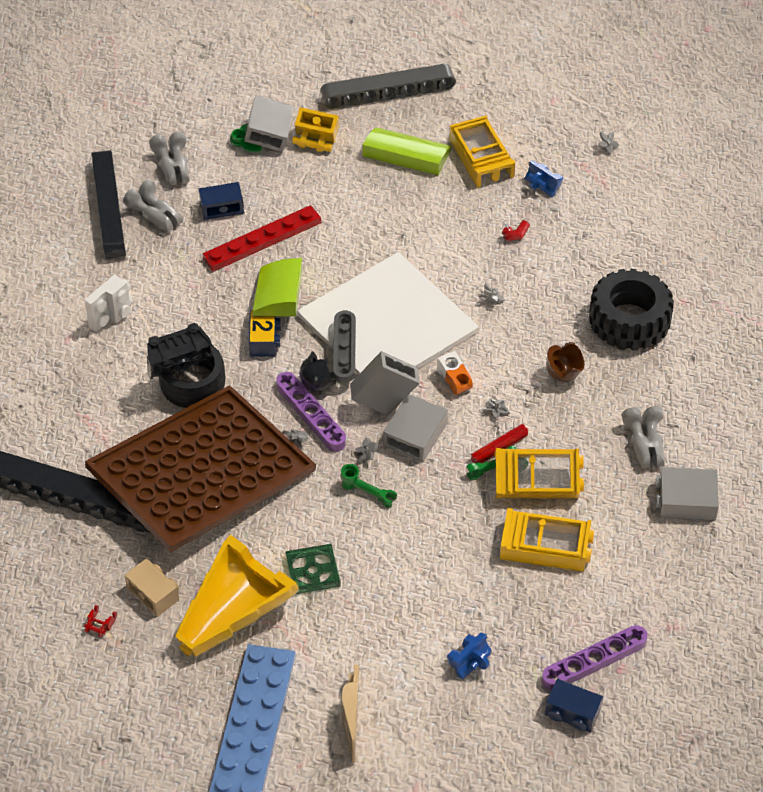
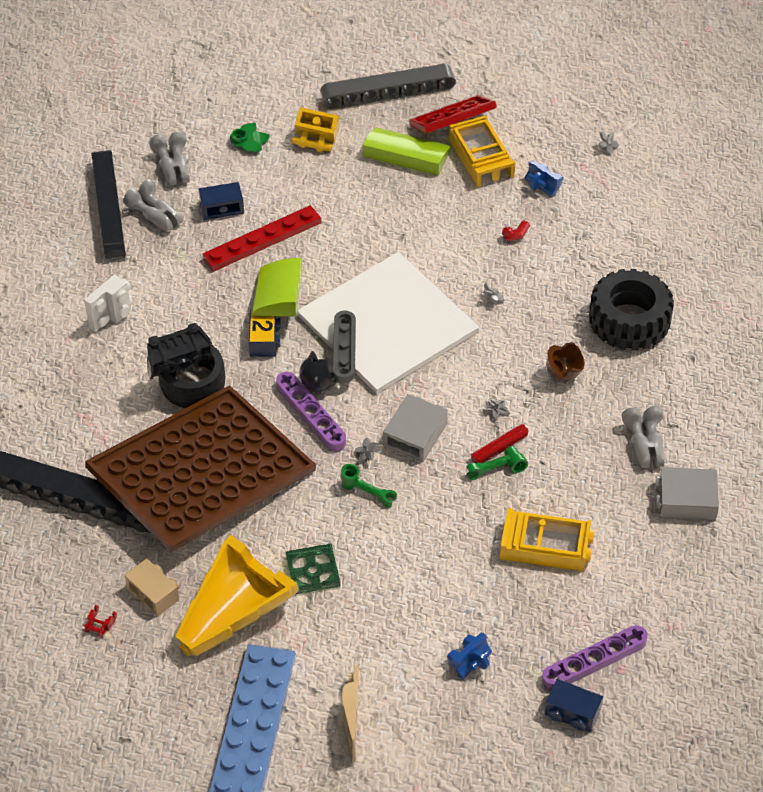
light grey brick [244,95,294,152] -> none
light grey plant [282,428,308,445] -> none
light grey brick [350,351,420,415] -> none
leg [436,351,473,395] -> none
yellow door [495,448,584,498] -> none
none -> red tile [409,95,497,134]

